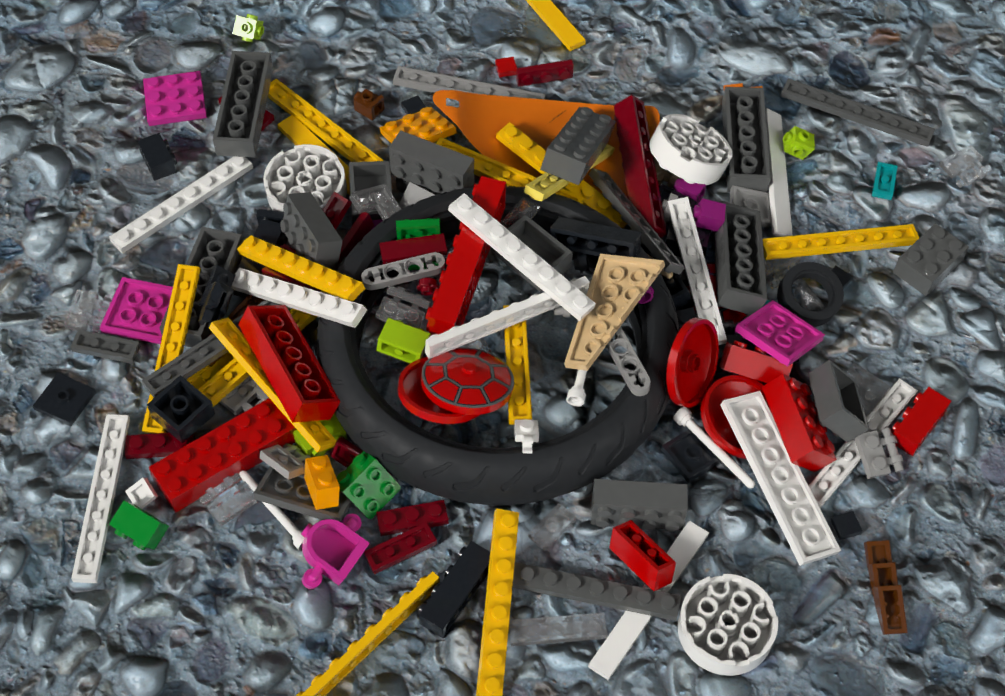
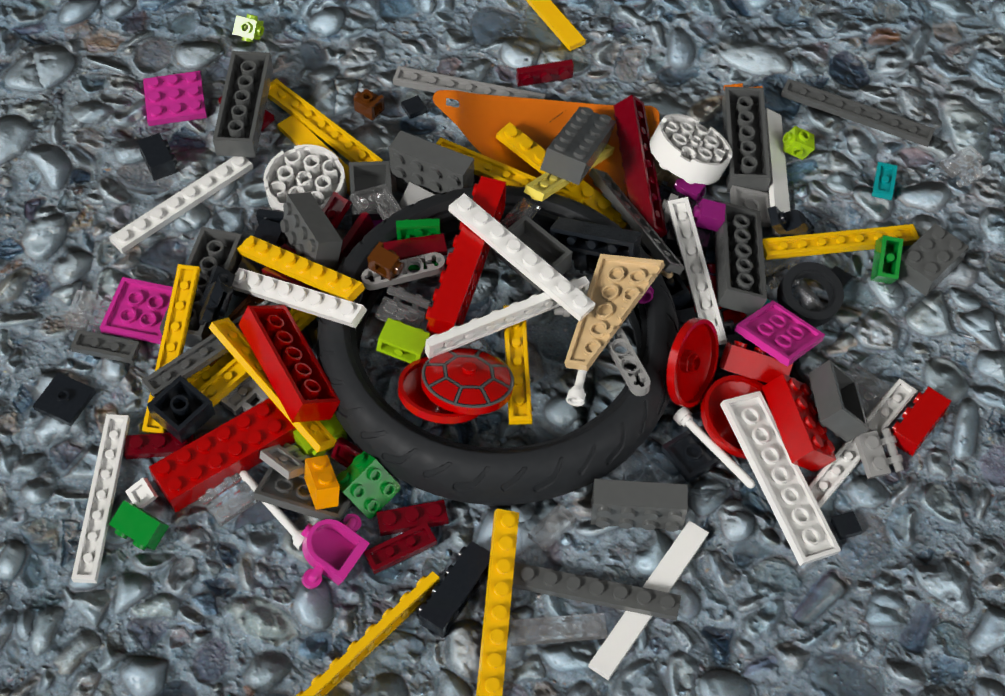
light orange plate [379,107,457,143] -> none
dark red plate [417,278,438,296] -> none
red tile [495,57,517,78] -> none
white plate [514,419,539,453] -> none
red brick [609,520,676,591] -> none
white brick [678,574,778,676] -> none
reddish brown slope [864,540,908,635] -> none
none -> reddish brown brick [367,241,404,281]
none -> black plate [768,206,816,237]
none -> green brick [871,235,904,284]

